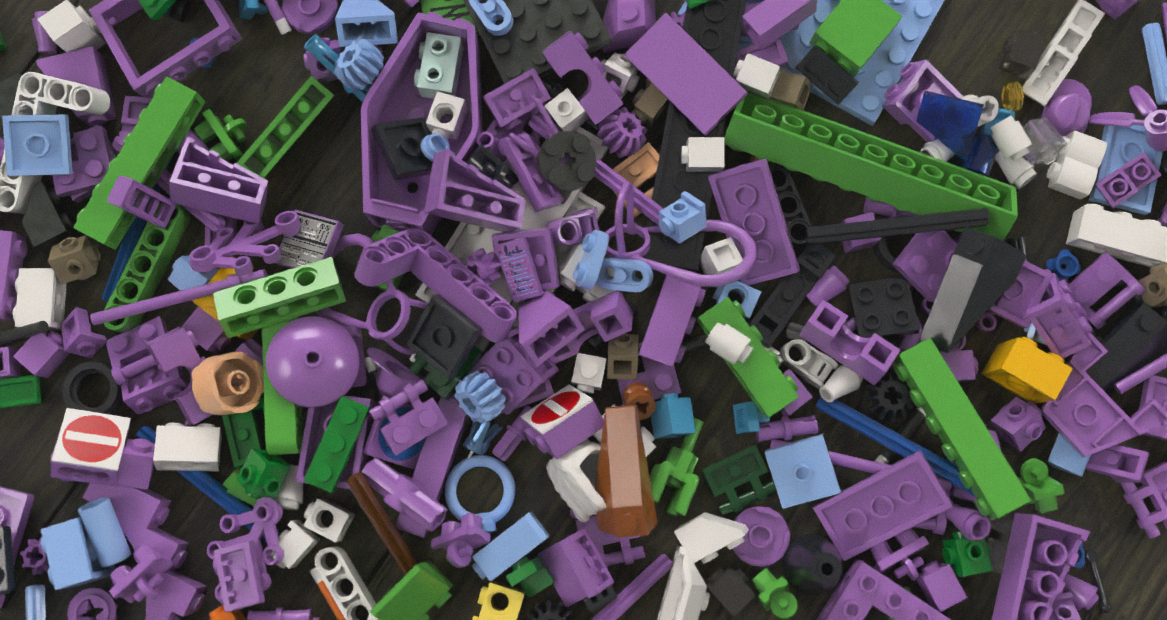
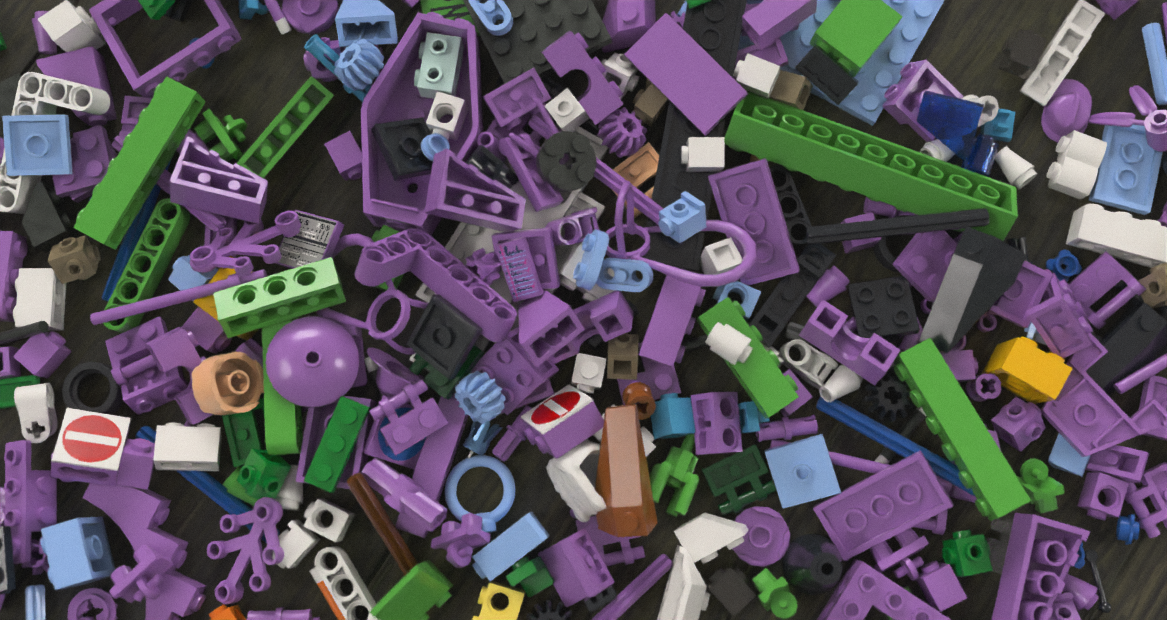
medium lavender bracket [60,307,107,358] -> none
light blue pin [78,497,131,567] -> none
medium lavender slope [107,175,177,229] -> none
medium lavender bracket [213,541,265,612] -> none
medium lavender cone [946,504,991,540] -> none
white brick [990,115,1032,161] -> none
clear yellow tile [1002,82,1024,111] -> none
clear brick [1023,118,1067,166] -> none
medium lavender slope [1095,152,1162,208] -> none
none -> medium lavender bracket [4,440,57,564]
none -> white piece [14,383,58,443]
none -> medium lavender brick [324,131,362,181]
none -> medium lavender brick [691,392,743,455]
none -> medium lavender bush [965,373,1001,402]
none -> medium lavender brick [1077,472,1129,521]
none -> blue plate [1116,514,1140,545]

